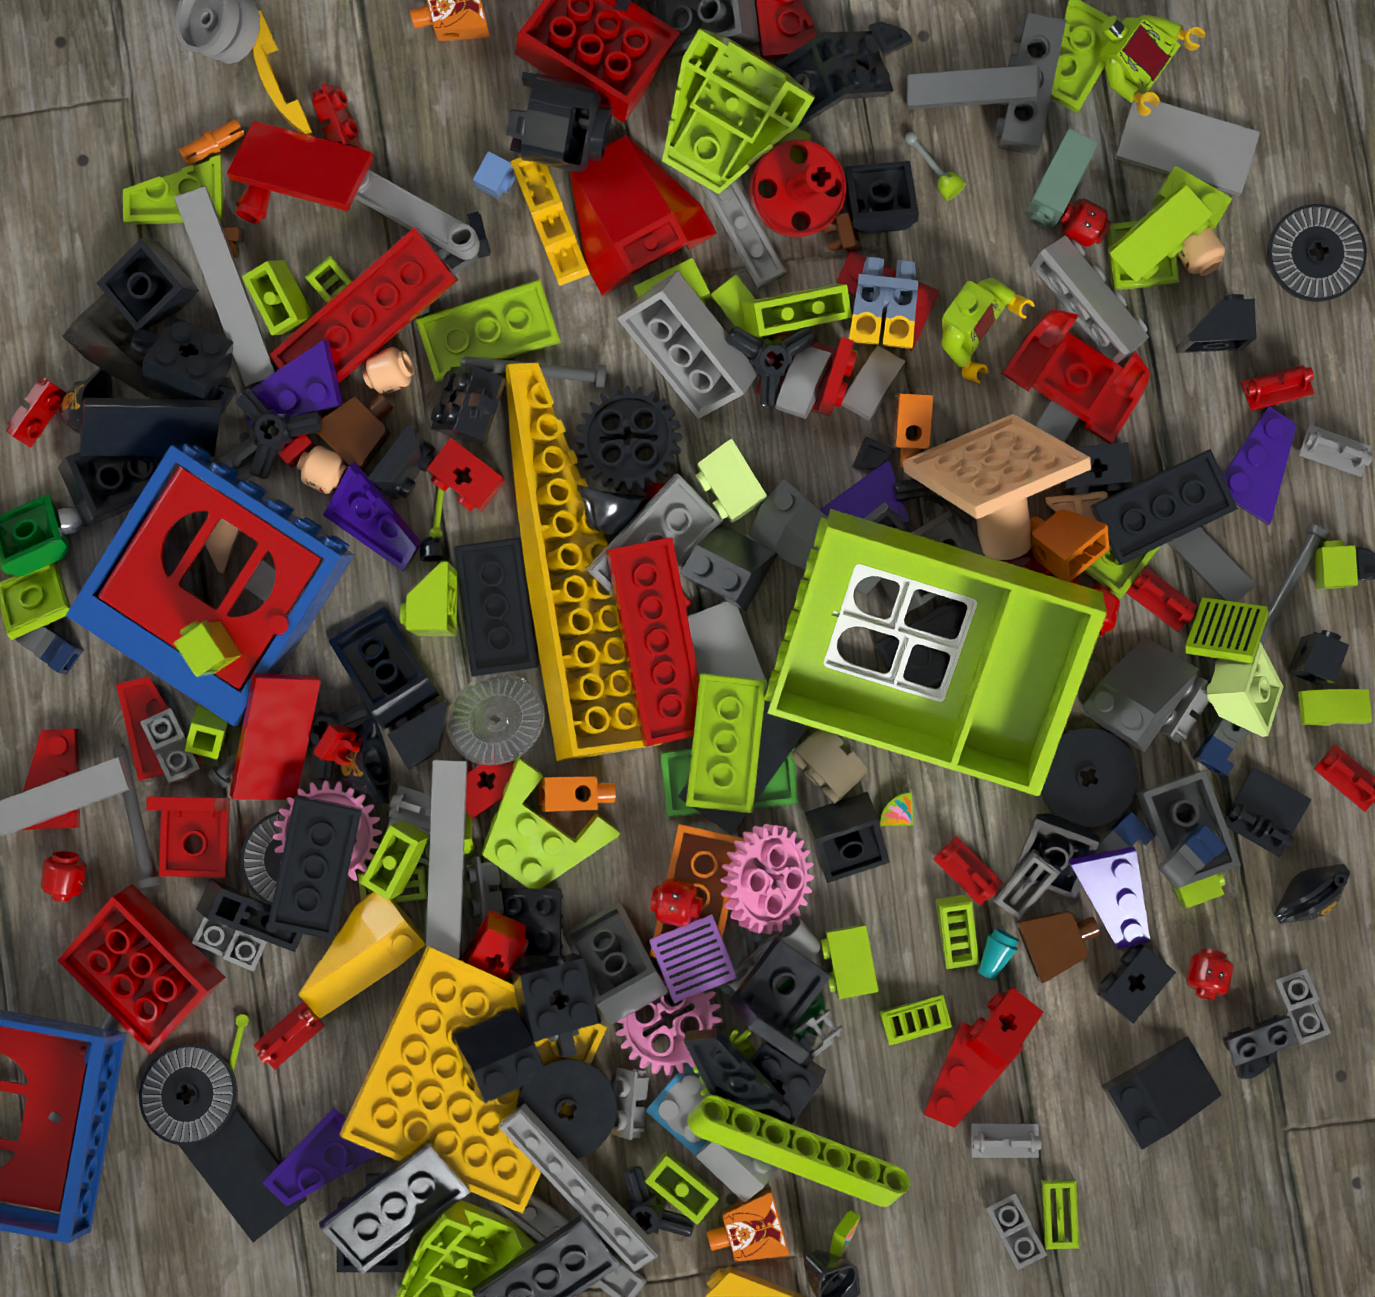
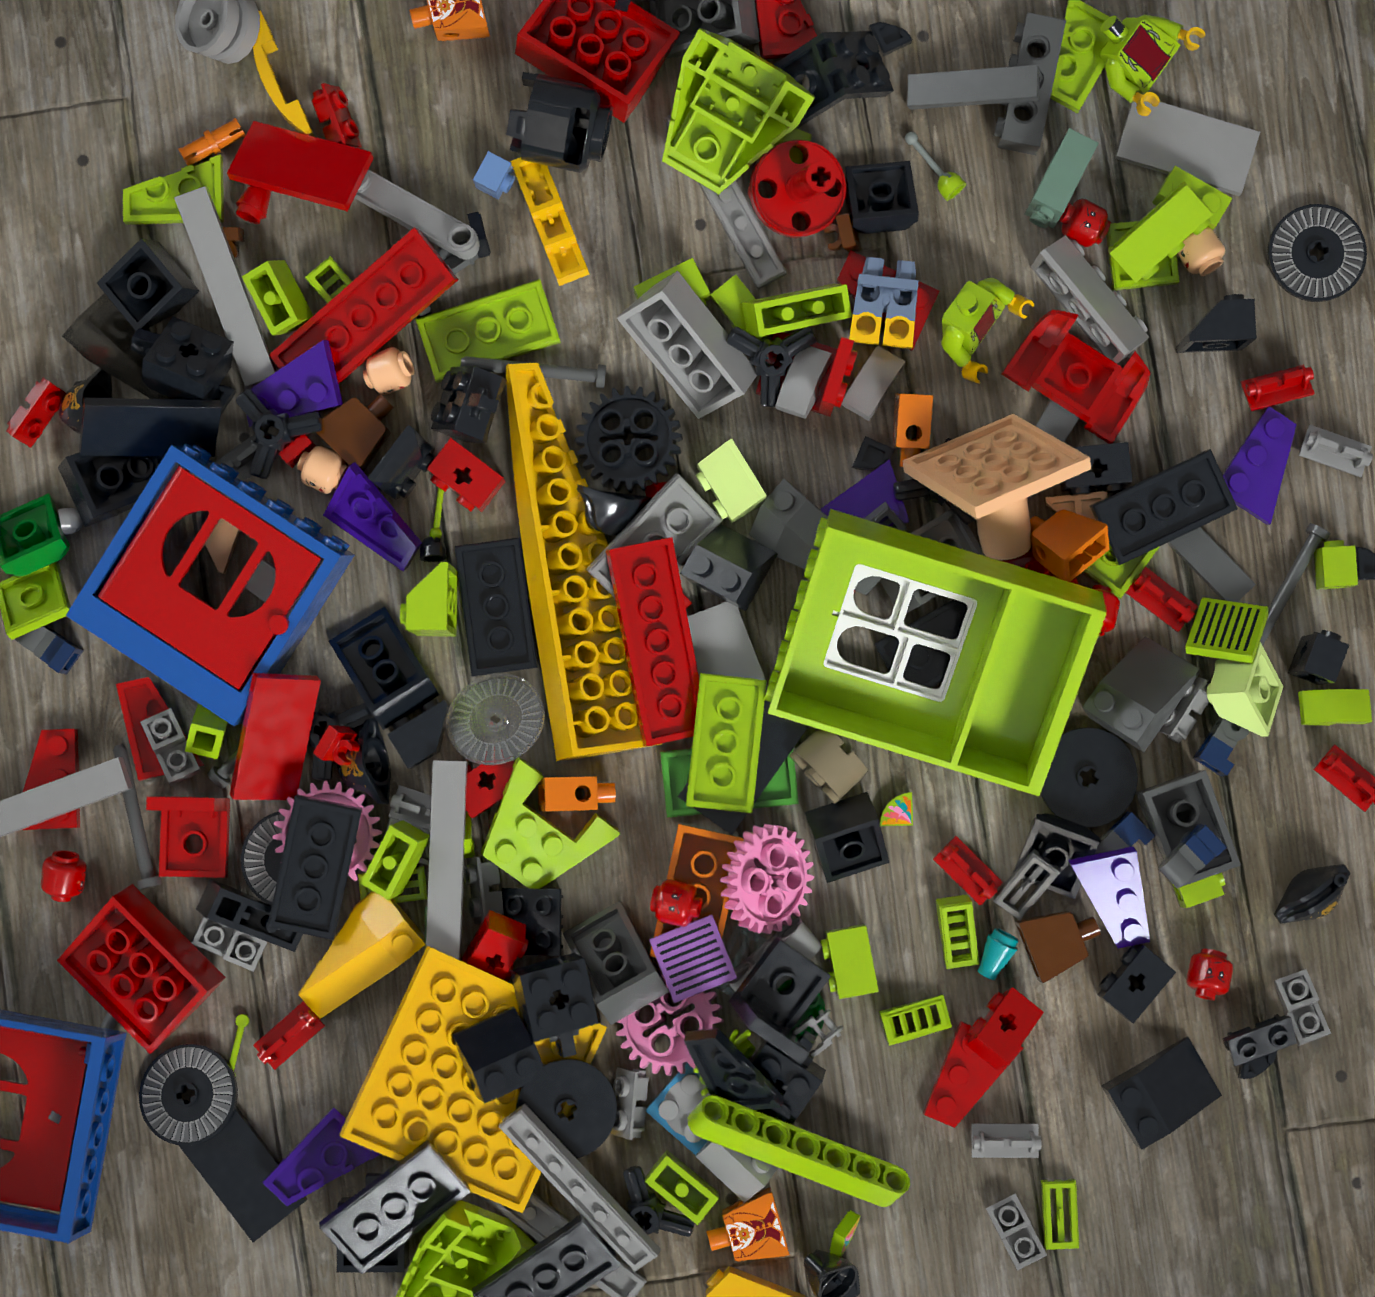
lime brick [174,620,242,678] -> none
red wedge [570,136,717,297] -> none
black hinge [1224,767,1312,857] -> none

